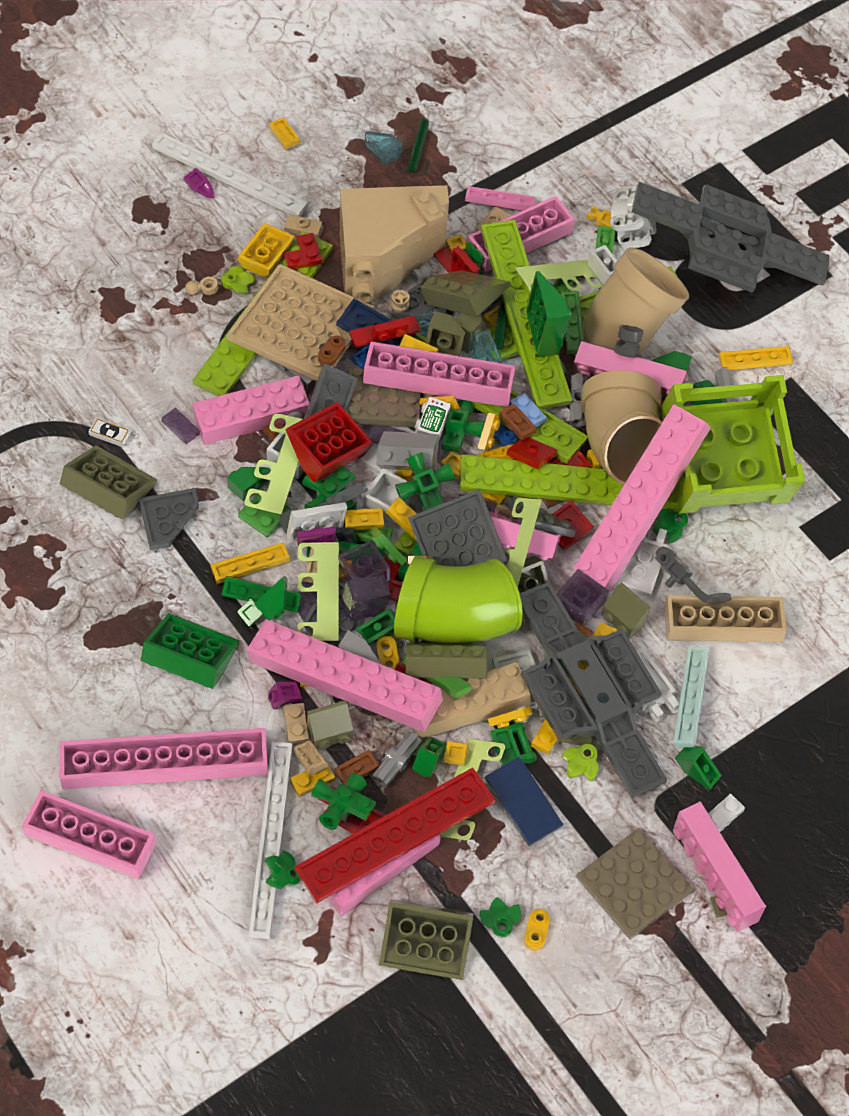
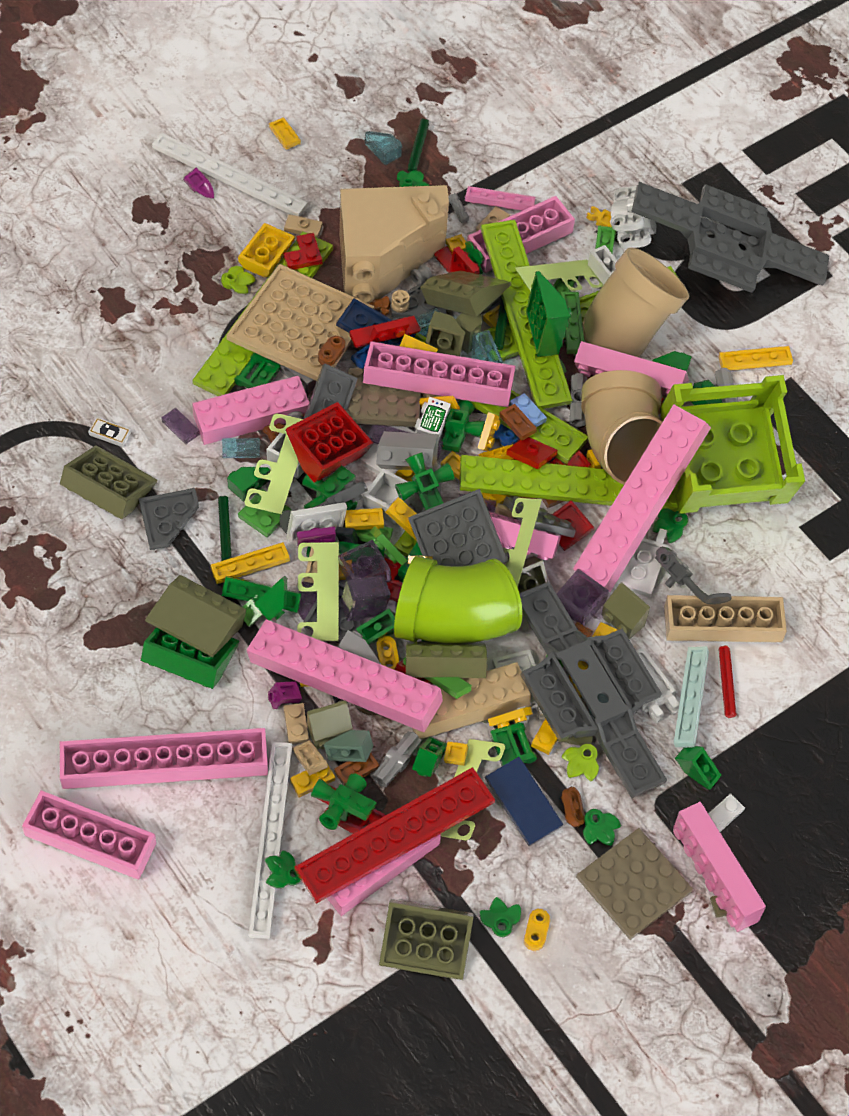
tan plate [185,277,219,295] -> none
dark grey wheel [614,325,643,358] -> none
none -> olive slope [145,575,246,657]
none -> dark green axle [218,496,232,561]
none -> clear light blue plate [222,438,260,458]
none -> green plate [234,353,280,388]
none -> sand green slope [324,730,374,762]
none -> dark orange piece [368,296,391,316]
none -> green plate [397,170,429,187]
none -> light grey axle [449,193,469,223]
none -> dark orange plate [562,786,585,827]
none -> green plate [583,809,621,846]
none -> red axle [718,645,736,718]

